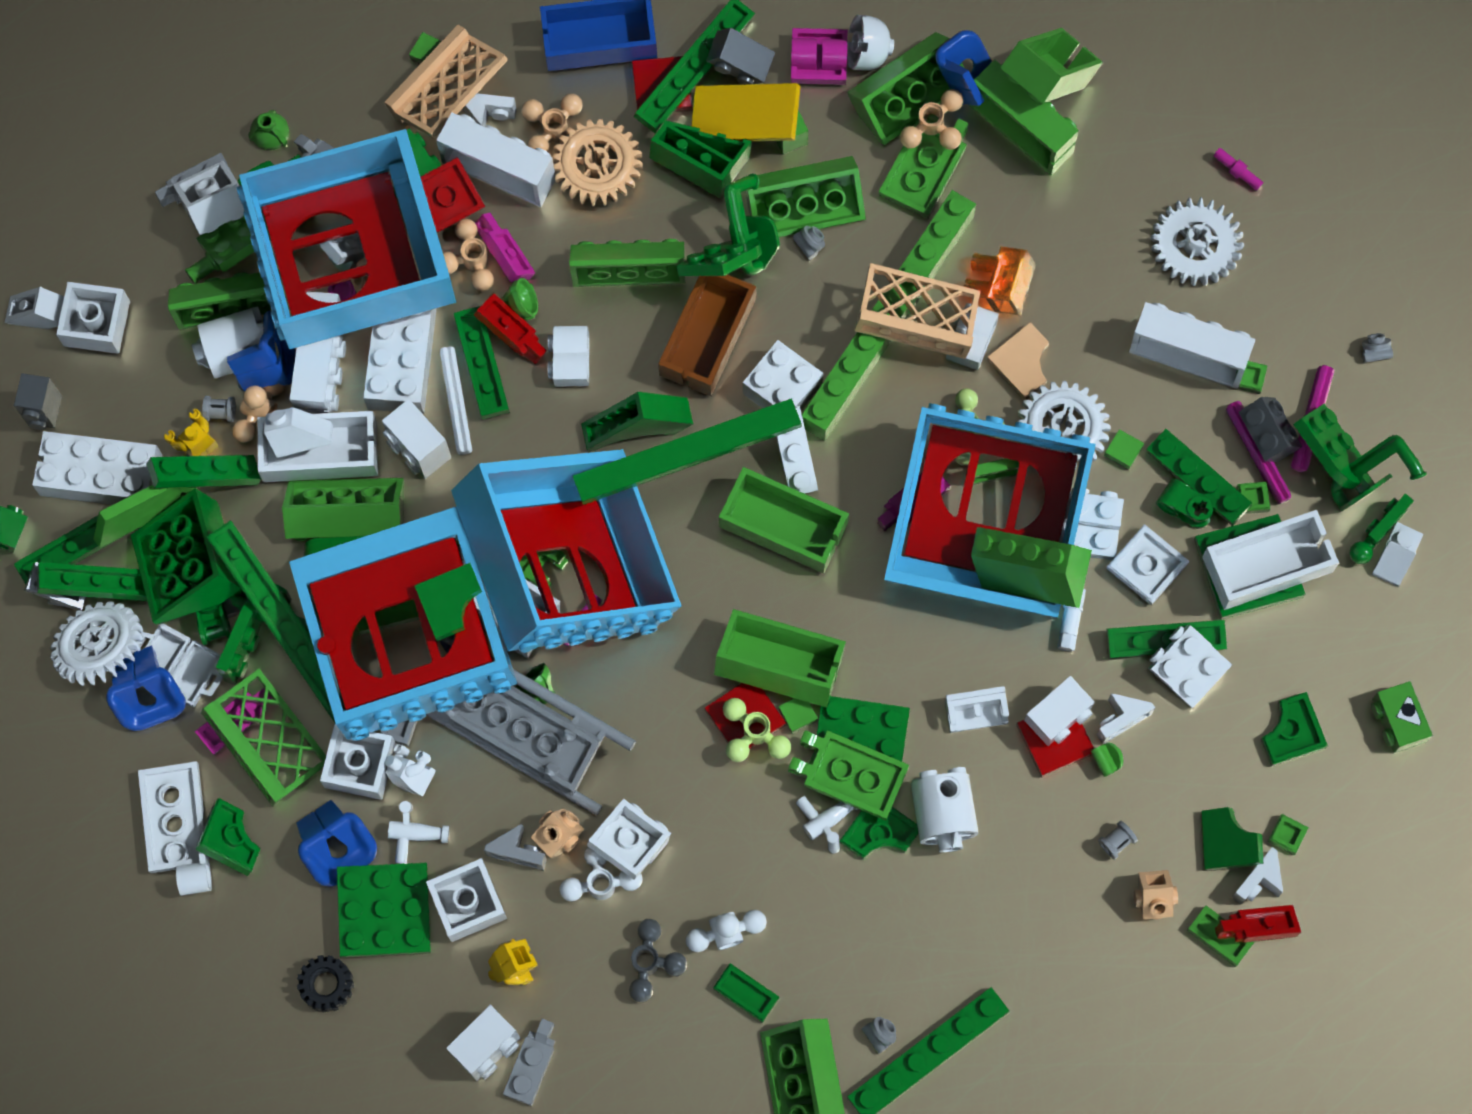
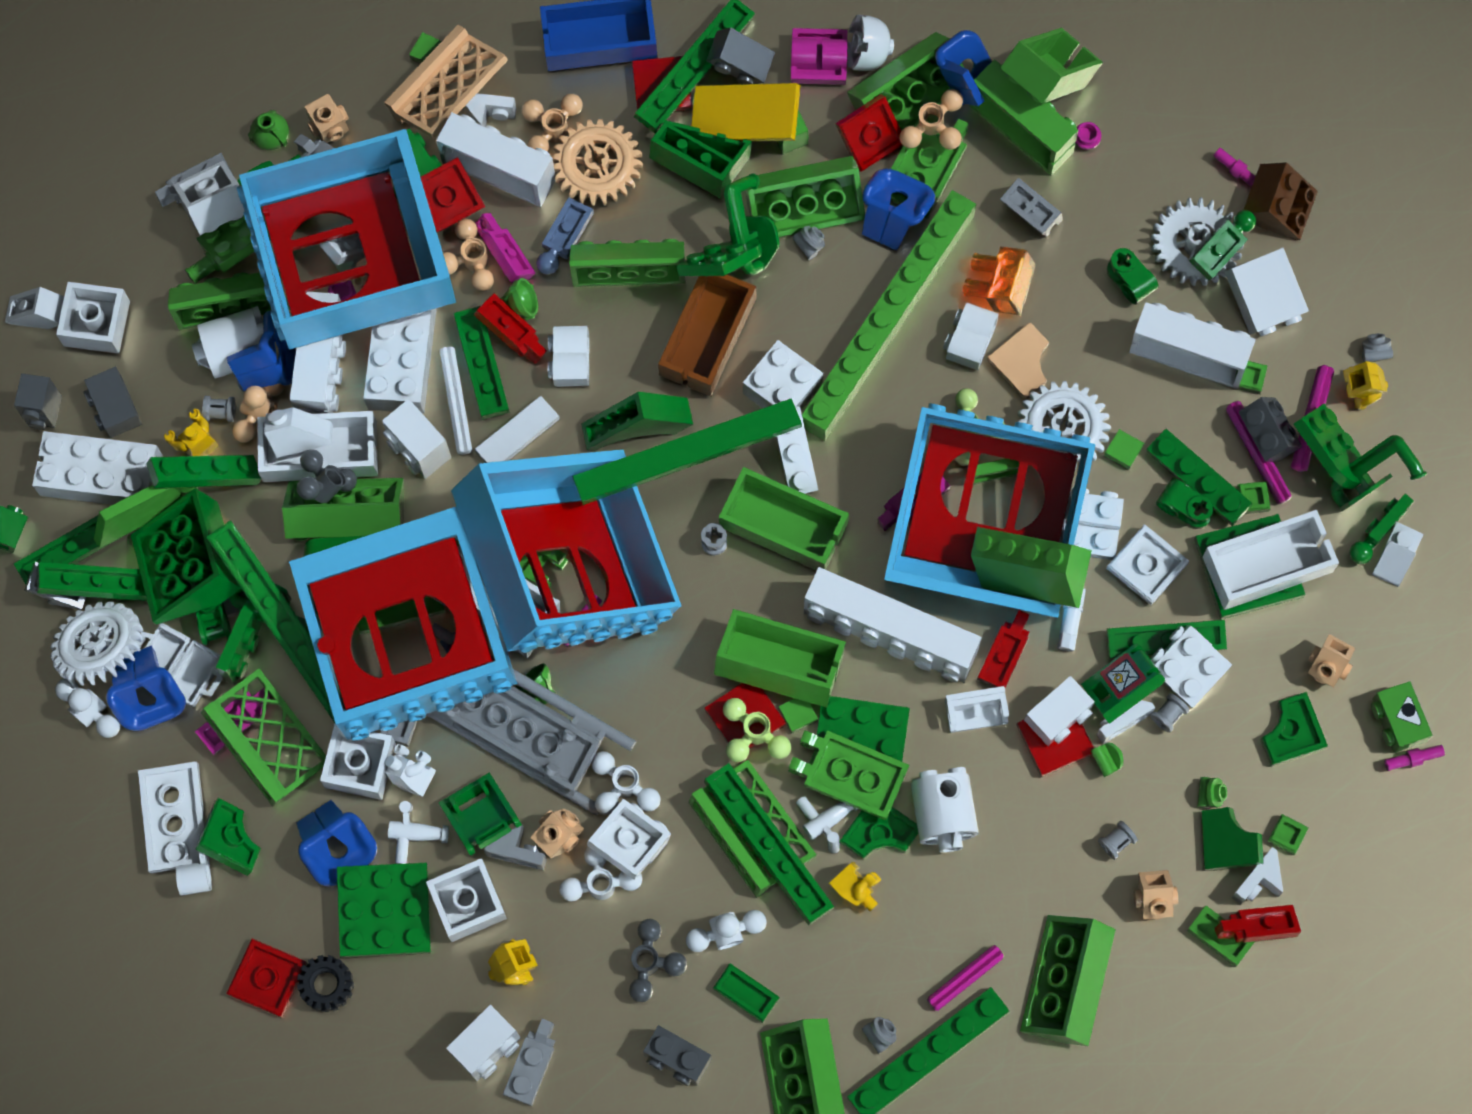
green tile [415,563,482,641] -> none
light nougat fence [855,263,981,359] -> none
none -> white piece [55,678,120,738]
none -> dark grey brick [83,366,142,438]
none -> red tile [226,939,307,1018]
none -> dark grey piece [297,449,357,503]
none -> light nougat brick [304,93,349,143]
none -> green container [438,772,522,856]
none -> white tile [475,396,560,463]
none -> sand blue plate [536,197,594,275]
none -> white piece [591,751,661,816]
none -> dark grey brick [643,1025,712,1086]
none -> bright green fence [688,760,817,898]
none -> light grey bush [701,523,727,556]
none -> green plate [704,763,834,926]
none -> white brick [804,567,982,683]
none -> yellow piece [829,862,881,912]
none -> red tile [835,94,902,172]
none -> blue piece [862,169,935,251]
none -> dark pink axle [927,945,1004,1011]
none -> red hinge [977,610,1030,688]
none -> light grey hinge [1000,178,1063,237]
none -> bright green slope [1020,915,1116,1046]
none -> dark pink plate [1075,122,1101,150]
none -> green container [1081,644,1165,724]
none -> green piece [1107,248,1159,305]
none -> light grey bush [1150,693,1190,732]
none -> green plate [1189,210,1256,281]
none -> bright green plate [1197,777,1227,809]
none -> white brick [1225,248,1309,337]
none -> reddish brown slope [1243,162,1318,240]
none -> light nougat brick [1308,634,1355,688]
none -> yellow piece [1343,361,1388,410]
none -> dark pink bar [1384,745,1445,771]

